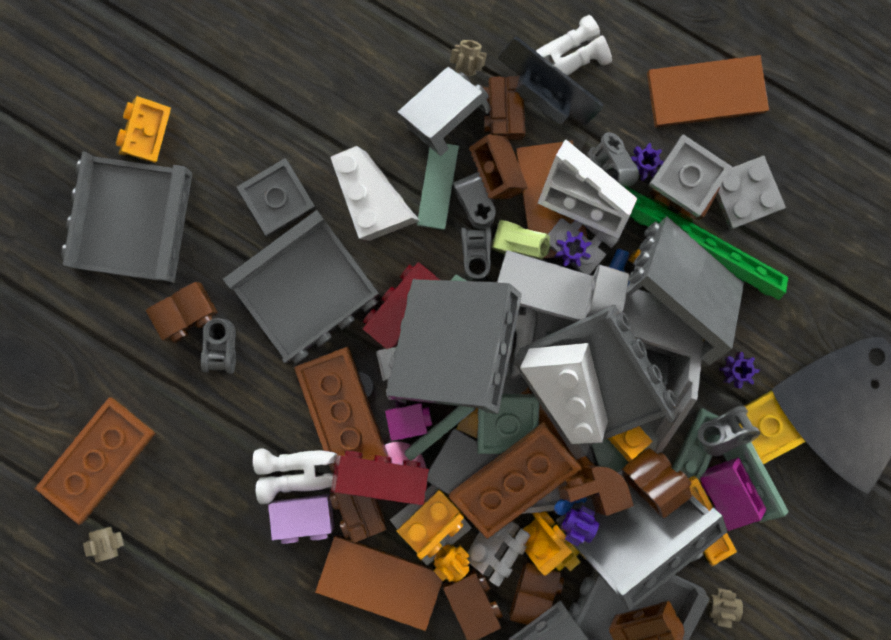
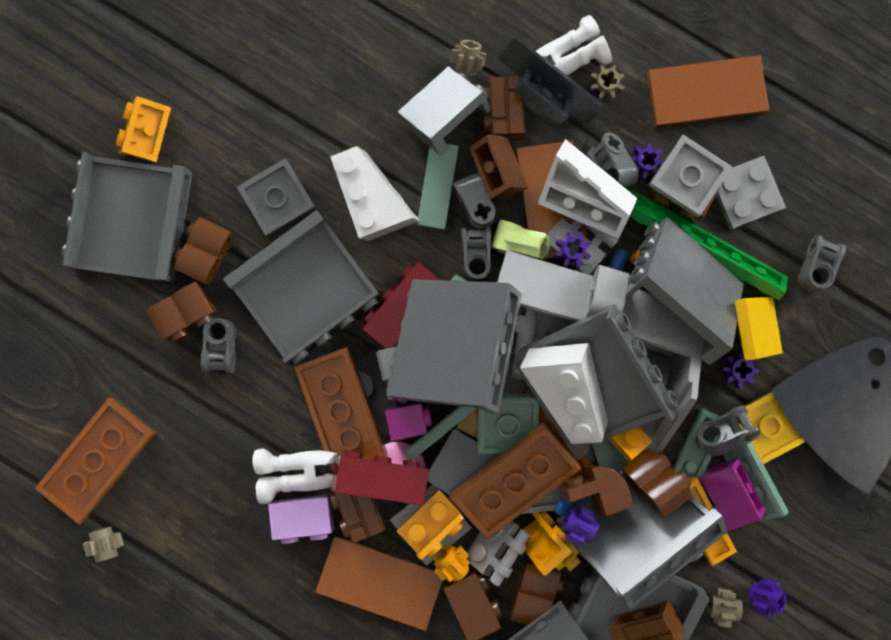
none -> reddish brown brick [173,217,235,286]
none -> dark tan gear [589,65,624,102]
none -> yellow tile [735,297,783,360]
none -> dark purple gear [748,578,786,618]
none -> dark grey piece [798,234,846,292]

